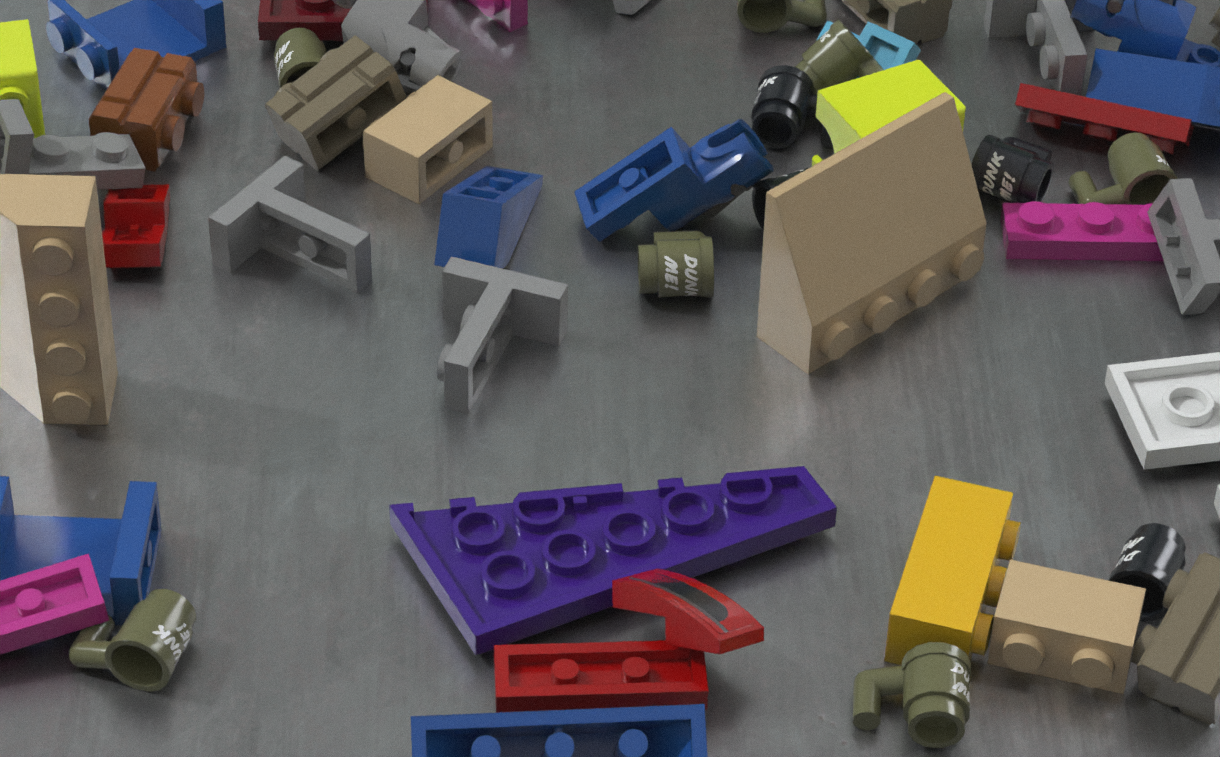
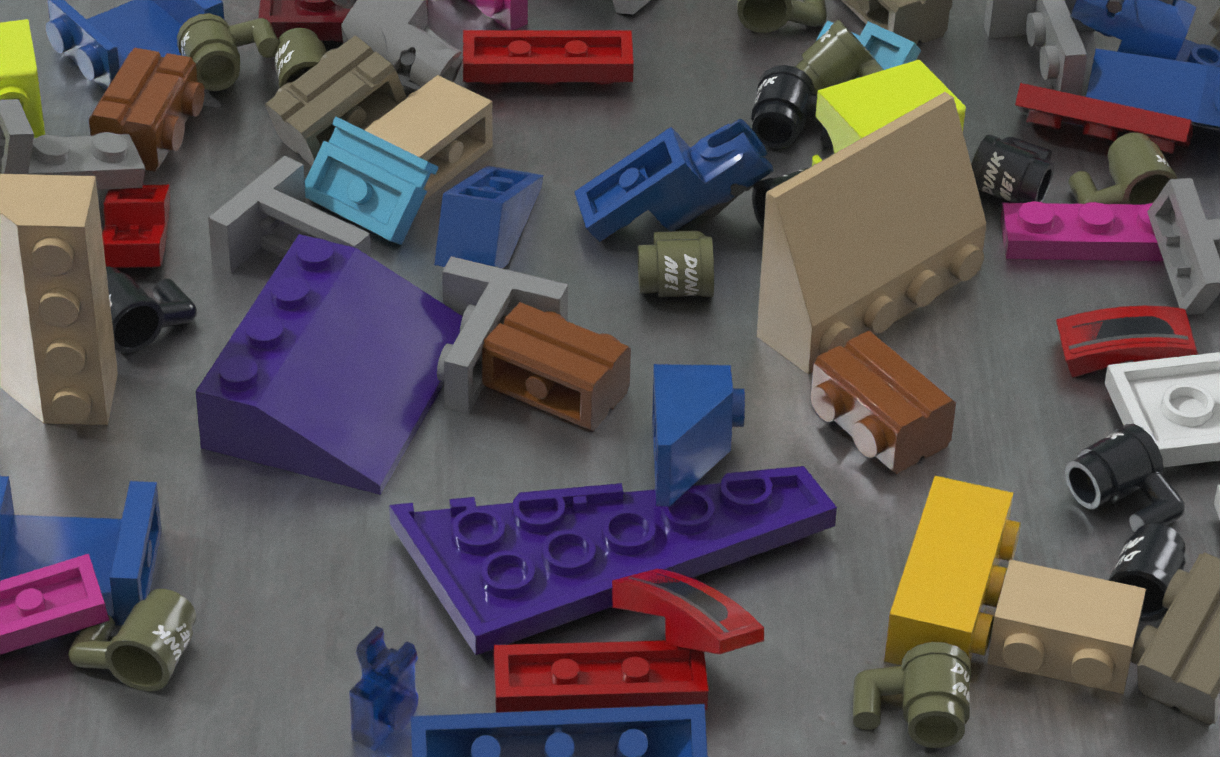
none -> black piece [106,267,197,353]
none -> olive piece [177,13,280,91]
none -> dark purple slope [195,234,463,495]
none -> medium azure plate [304,116,439,245]
none -> clear blue plate [349,626,419,751]
none -> red plate [463,30,634,84]
none -> dark orange brick [482,302,631,432]
none -> blue slope [652,364,745,507]
none -> dark orange brick [810,330,956,474]
none -> red slope [1056,305,1198,378]
none -> black piece [1065,424,1185,533]

